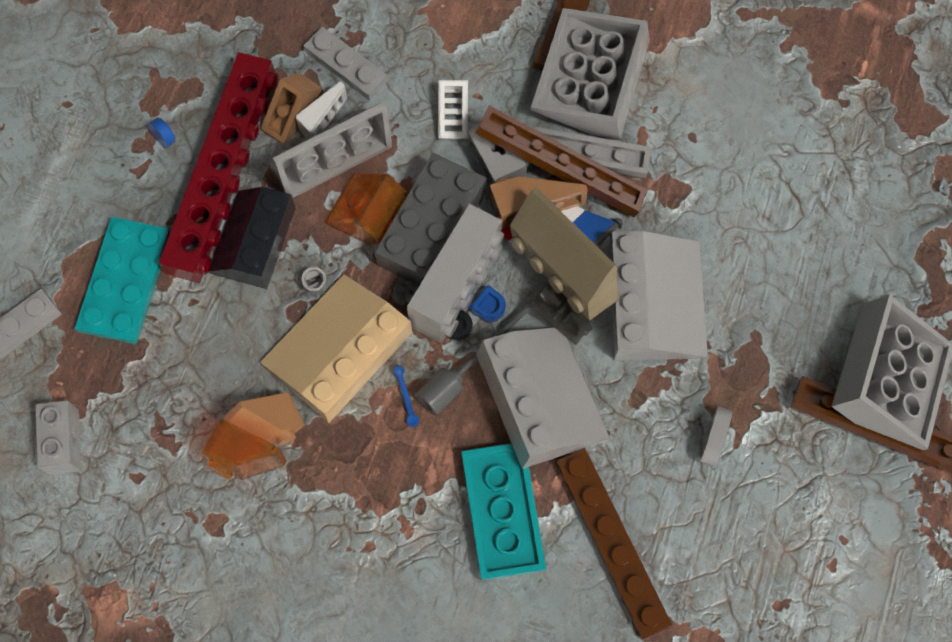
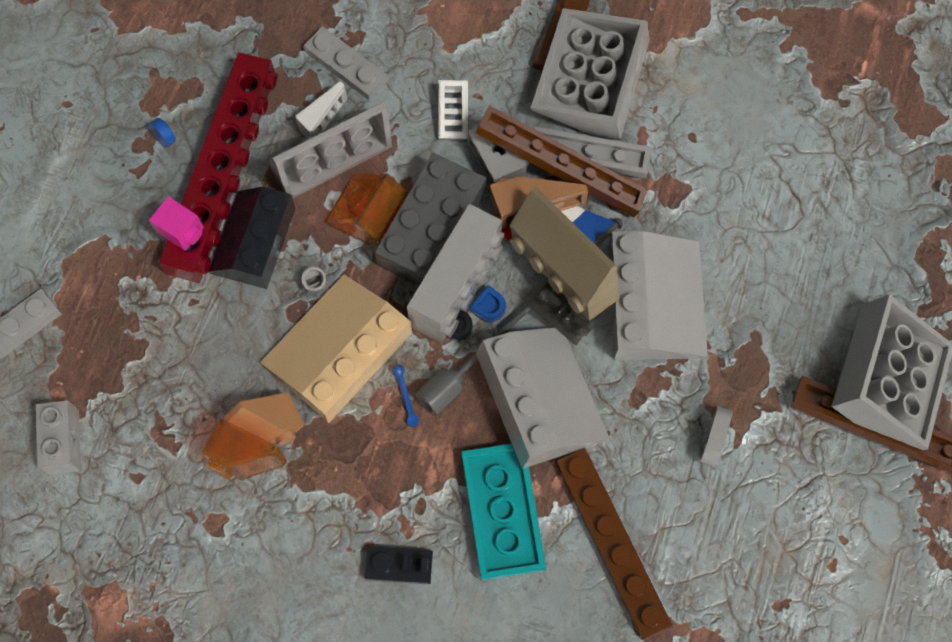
teal plate [75,217,171,345] -> none
medium nougat slope [261,73,322,144] -> none
none -> dark pink brick [149,196,204,251]
none -> black plate [365,546,433,584]

